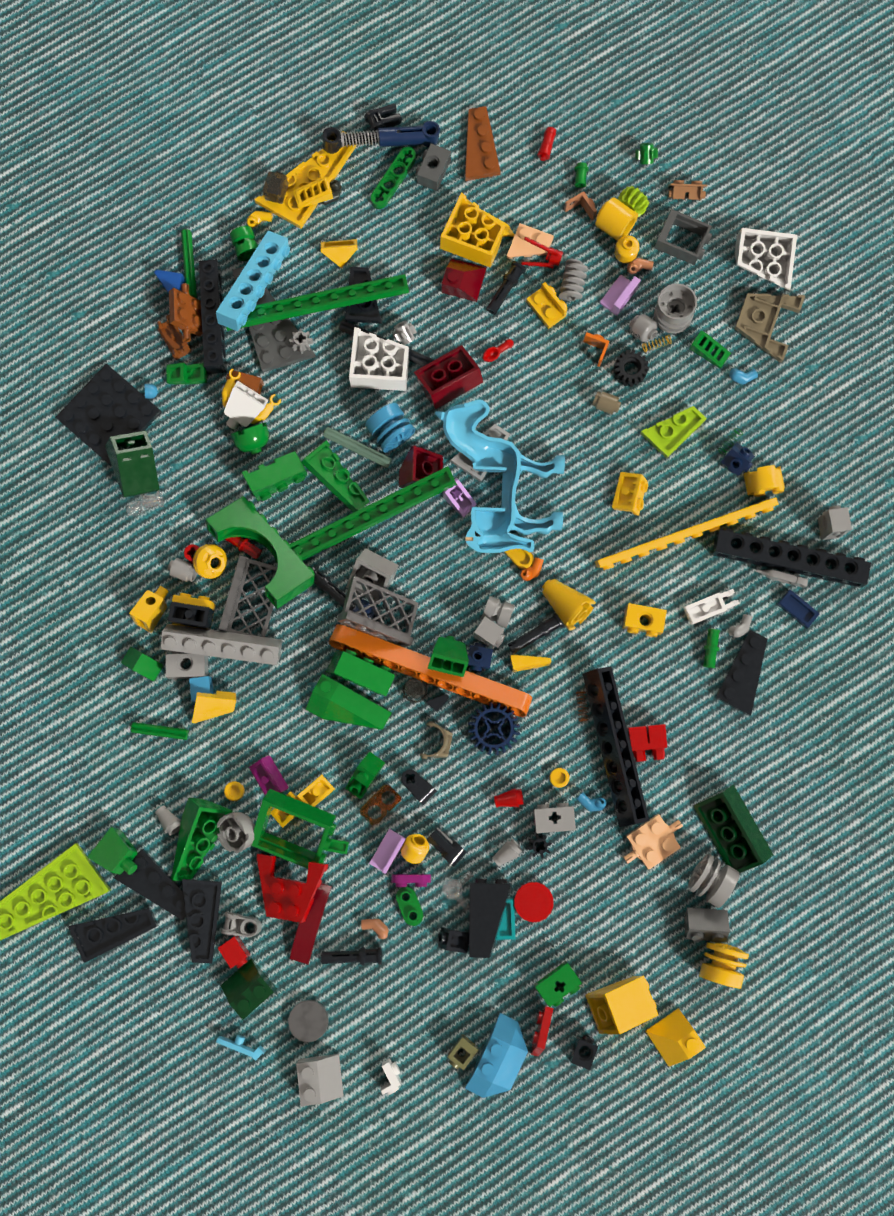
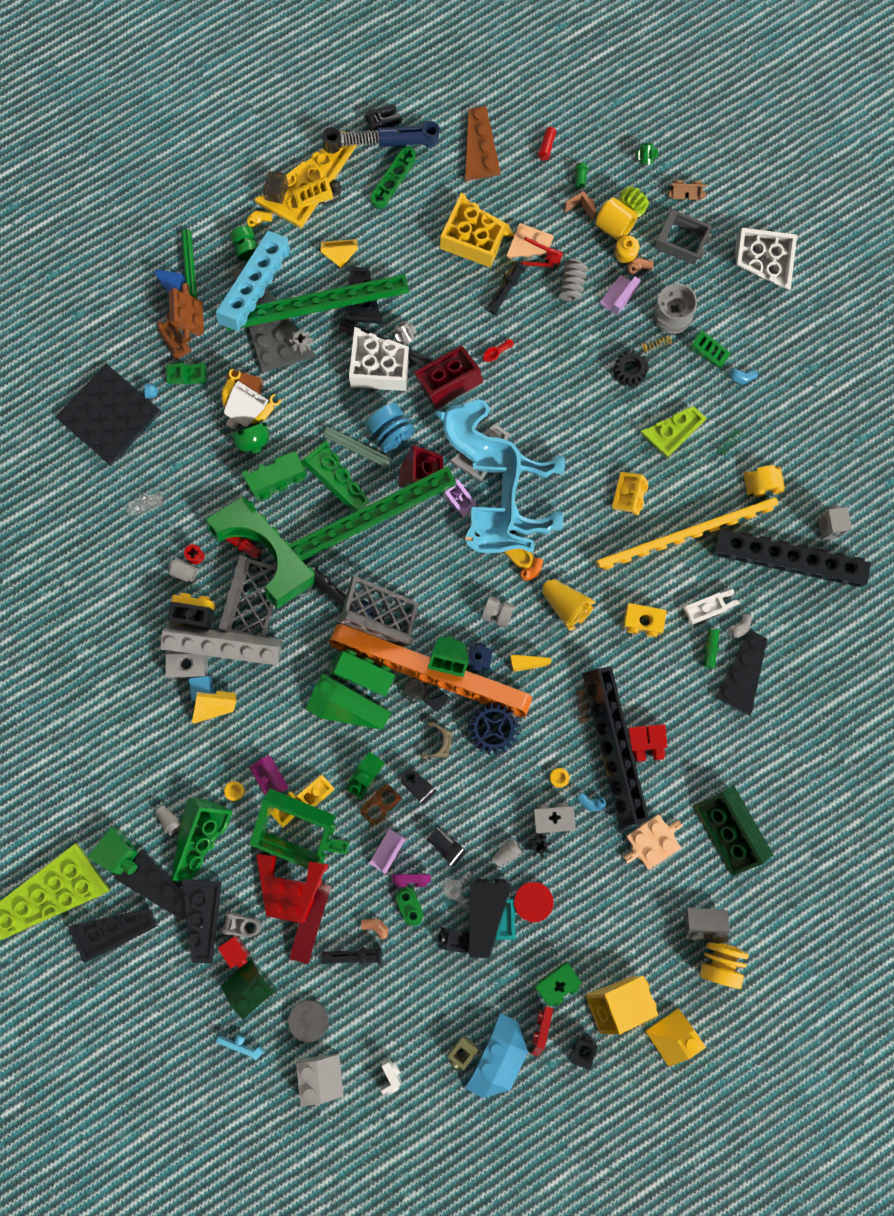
dark green slope [105,431,160,498] -> none
green slope [121,647,164,682] -> none
yellow torso [129,586,169,633] -> none
green axle [131,722,189,740] -> none
yellow piece [193,544,227,579] -> none
black brick [199,259,227,374] -> none
light grey cylinder [217,812,255,853] -> none
light grey slope [346,548,399,605] -> none
yellow head [401,834,429,864] -> none
dark grey brick [415,144,451,191] -> none
dark red slope [442,258,487,302] -> none
light grey brick [473,617,505,649] -> none
red cone [494,788,524,808] -> none
black pin [507,613,564,655] -> none
yellow bracket [526,282,567,329] -> none
orange bracket [583,332,610,367] -> none
dark tan brick [592,391,621,415] -> none
light grey head [629,314,658,342] -> none
light grey wheel [688,854,739,908] -> none
dark blue brick [721,442,755,476] -> none
dark tan wing [734,293,805,363] -> none
light grey piece [756,569,808,588] -> none
dark blue tile [777,589,820,629] -> none

